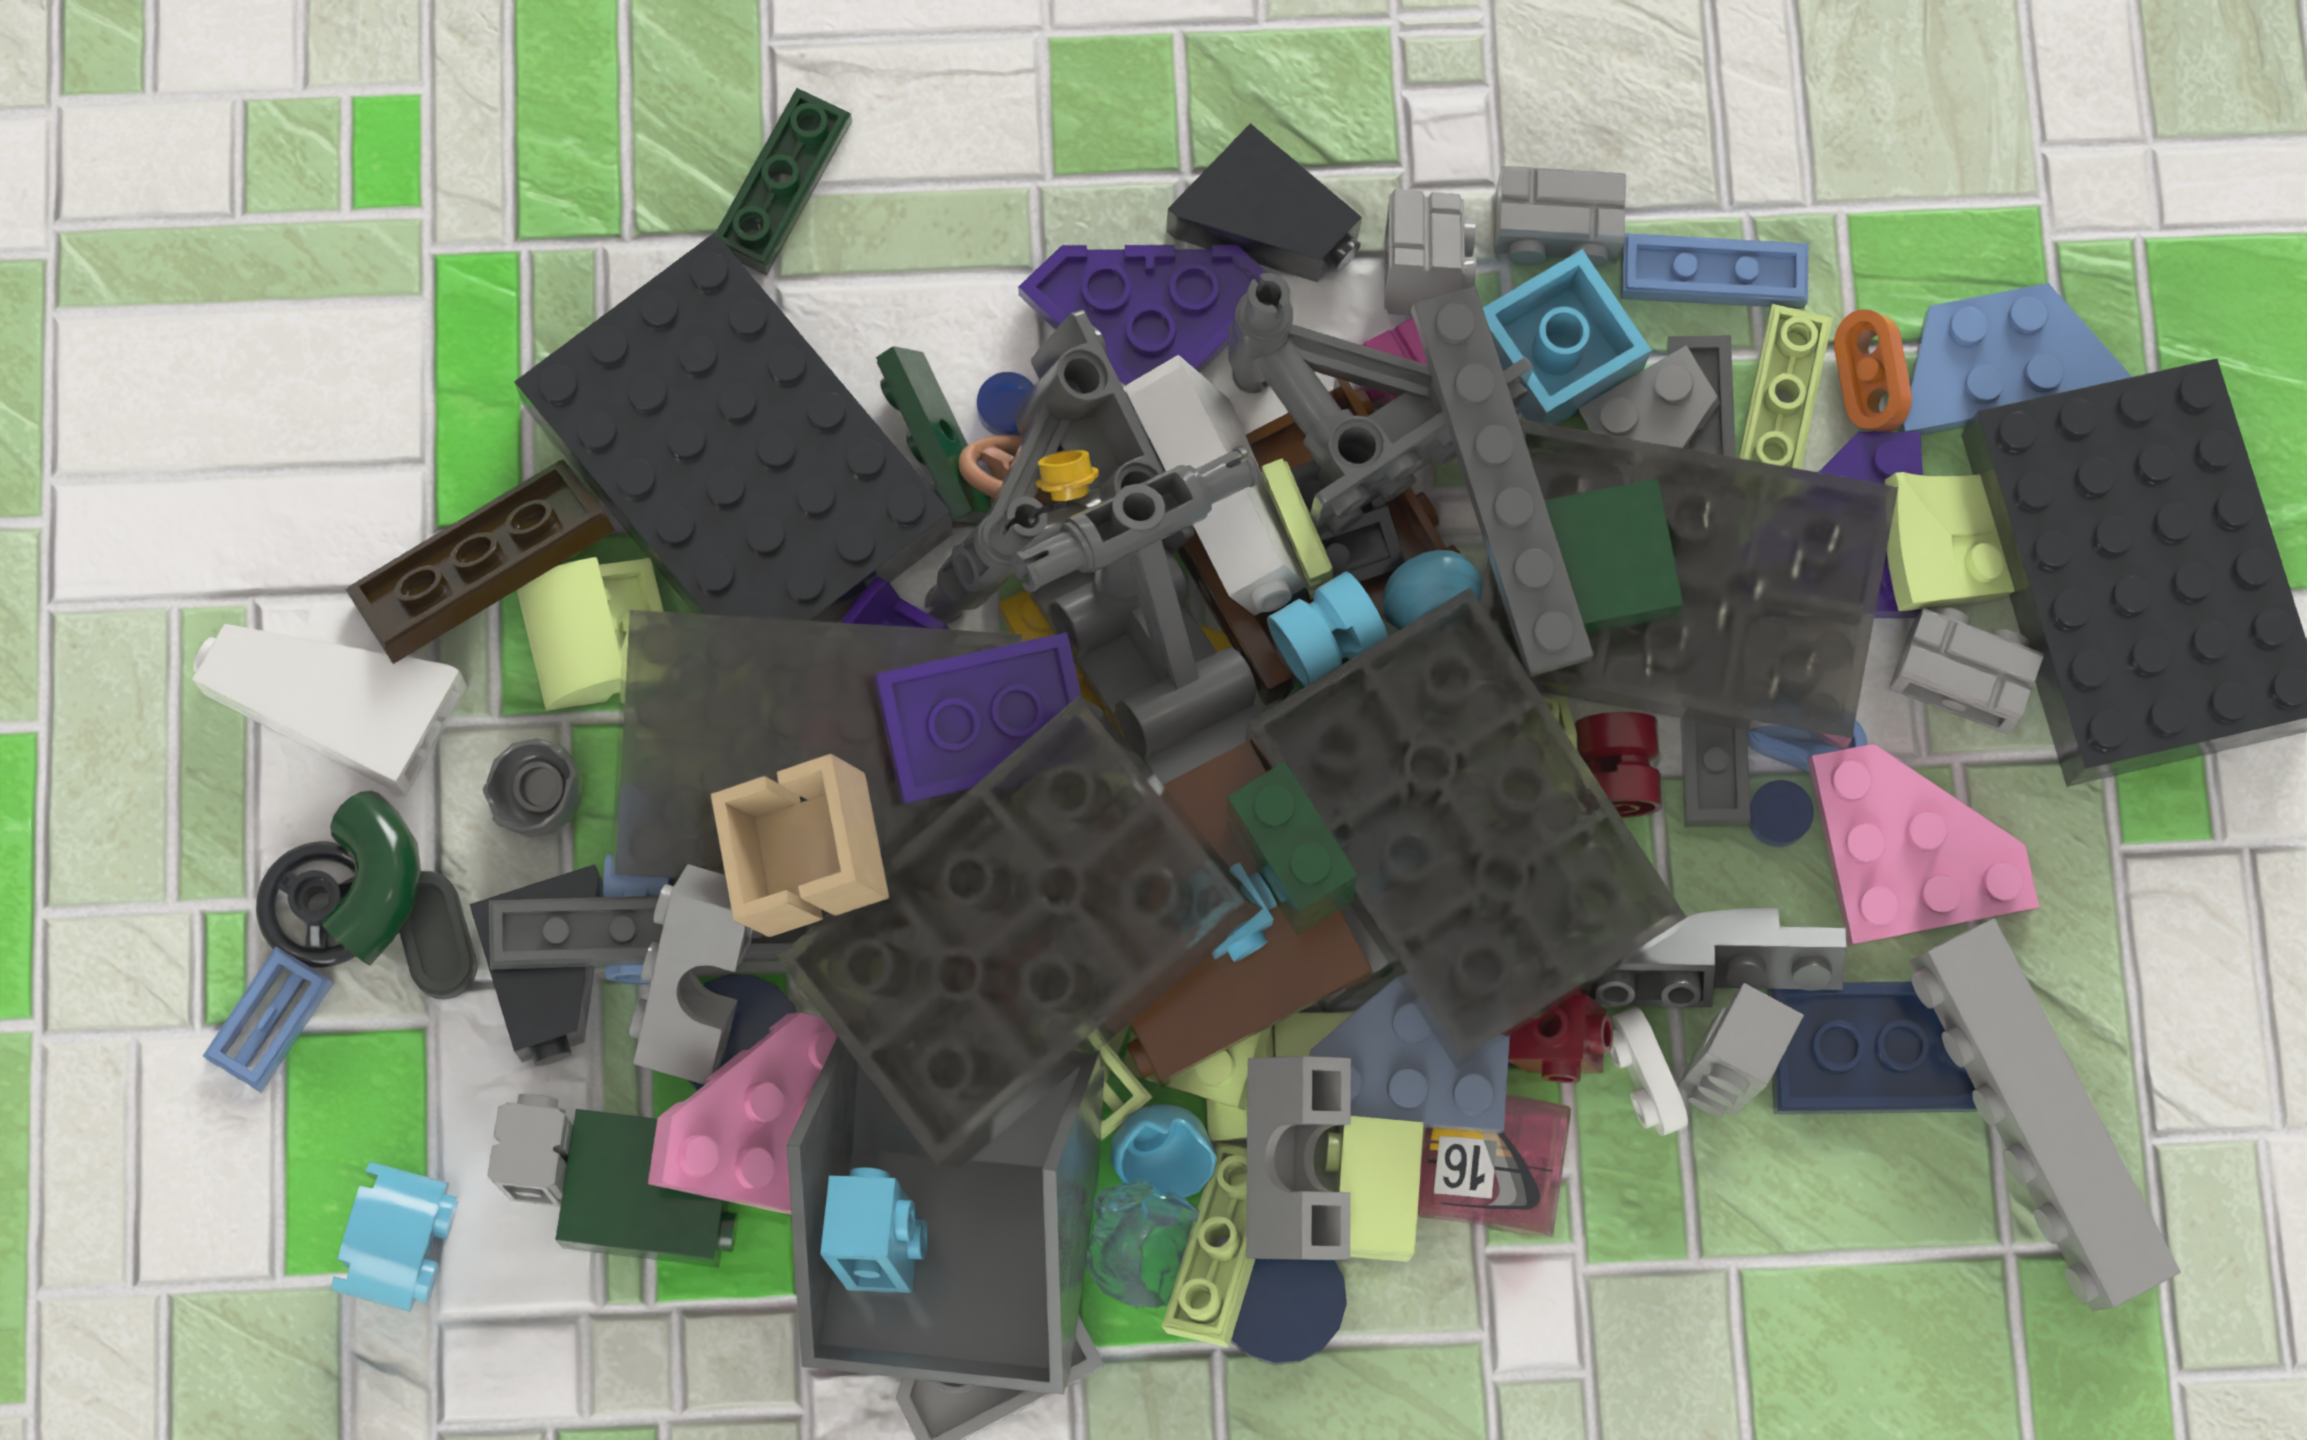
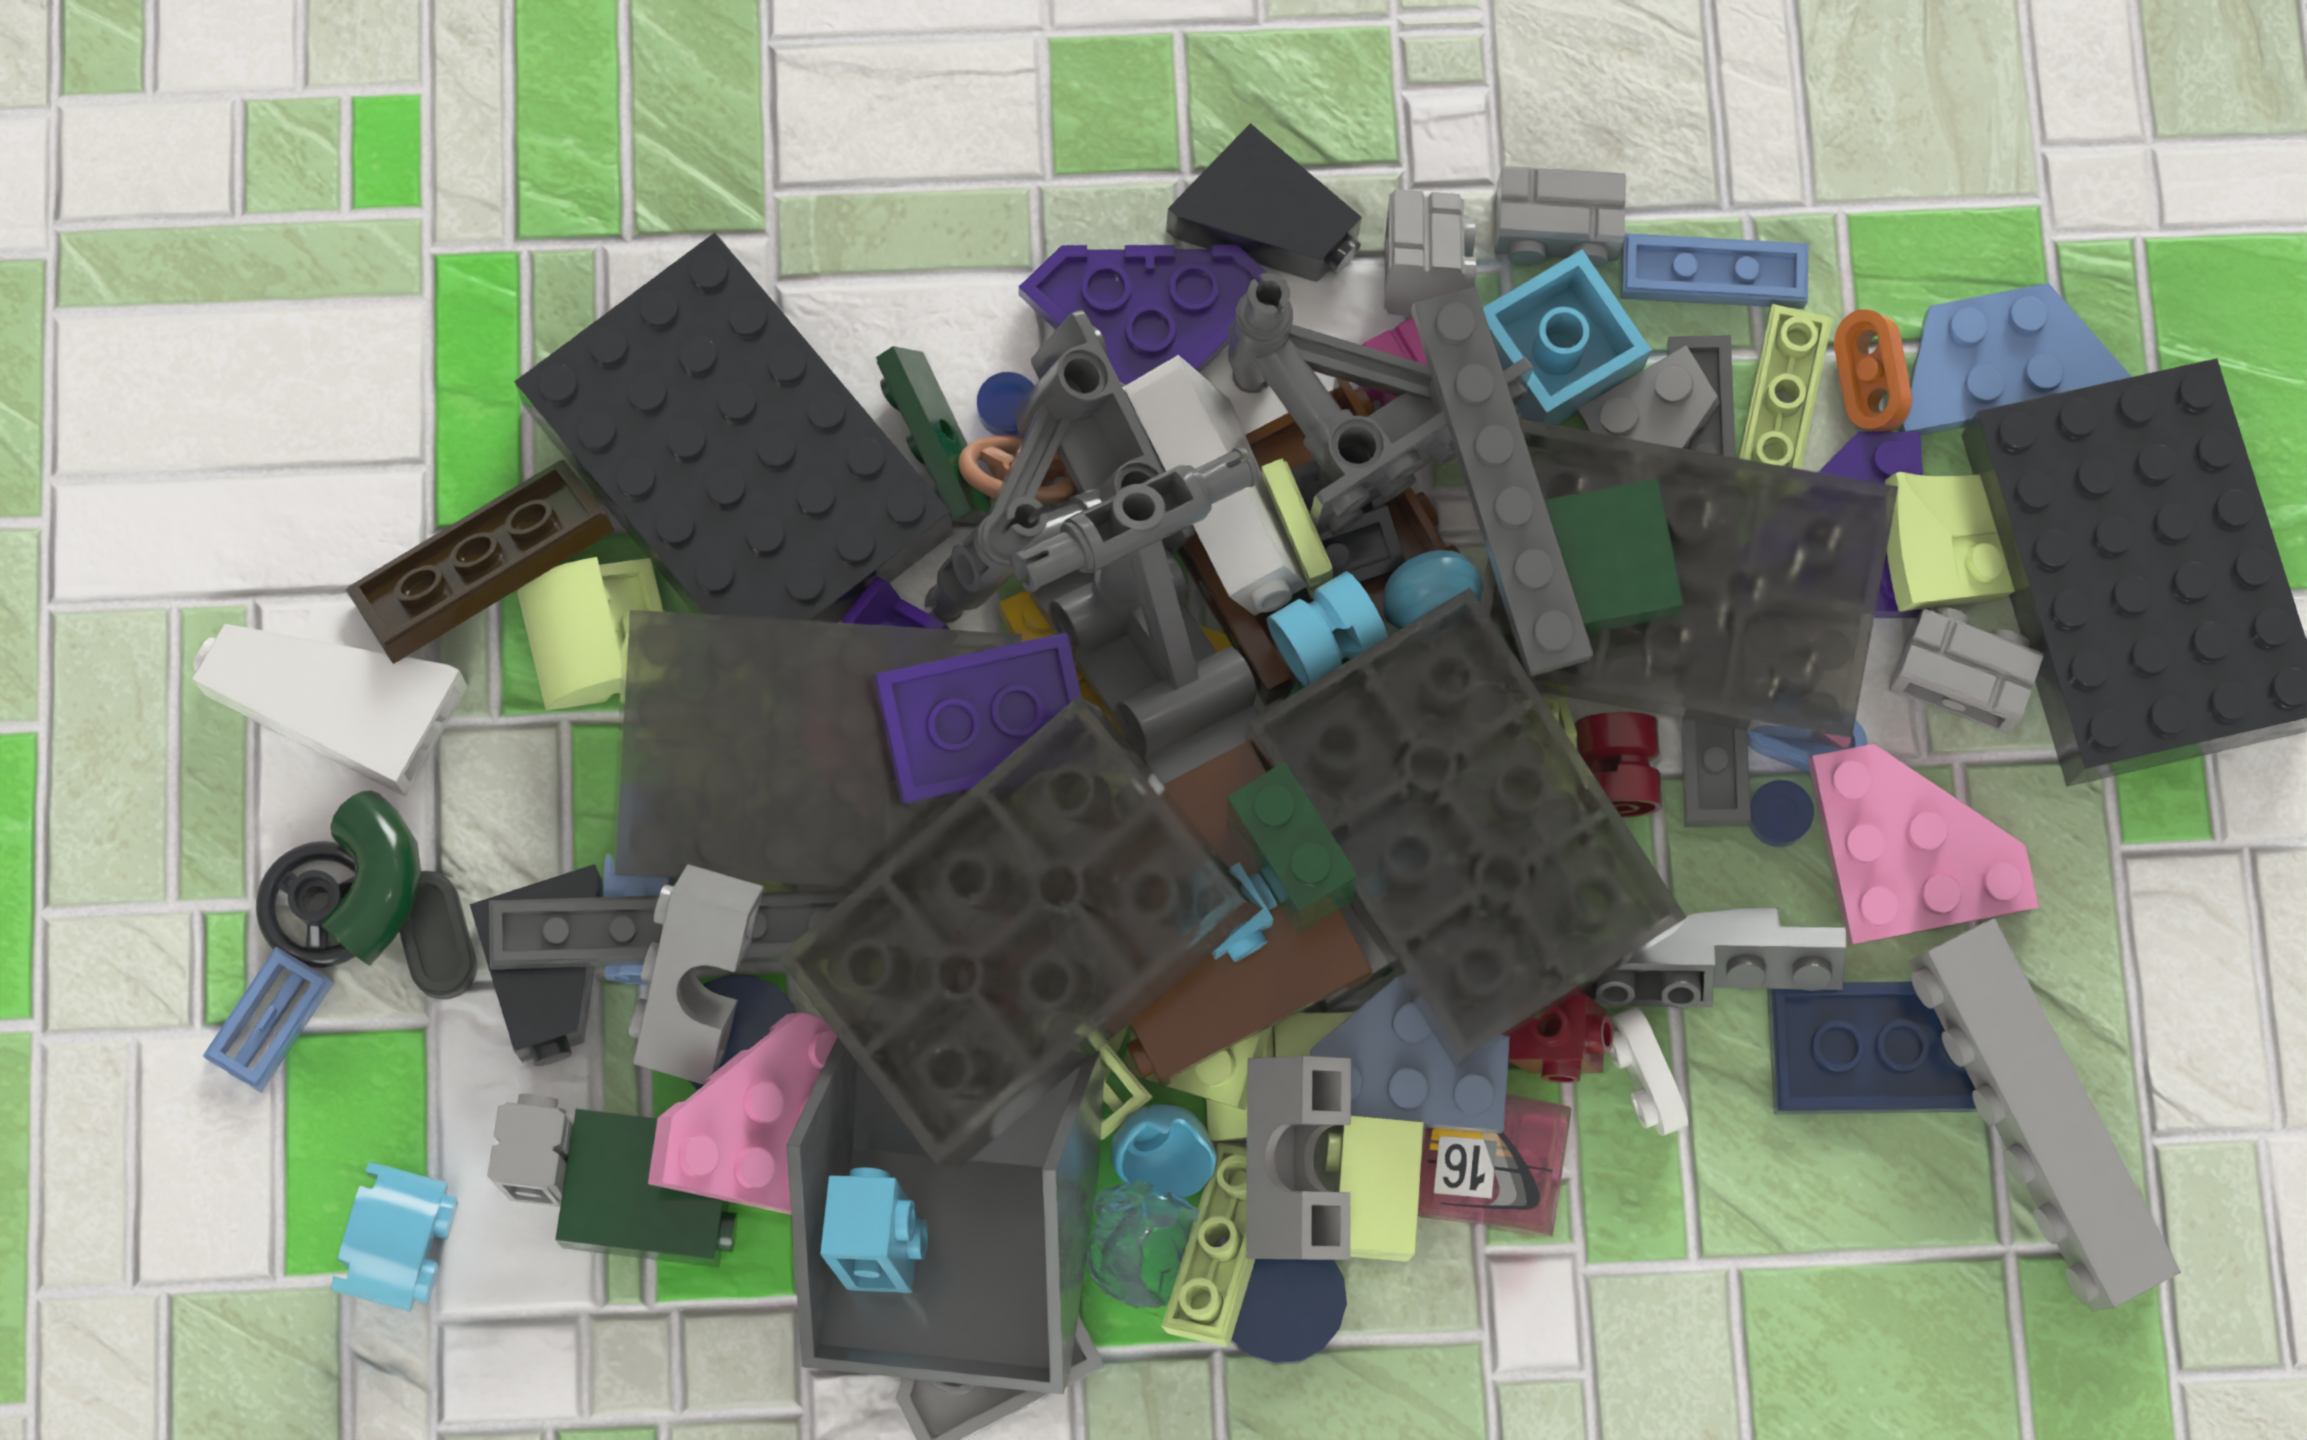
dark grey hair [482,738,583,837] -> none
tan piece [711,754,889,937] -> none
dark green tile [716,88,852,276] -> none
yellow plate [1036,450,1099,501] -> none
light grey arch [1677,983,1804,1117] -> none

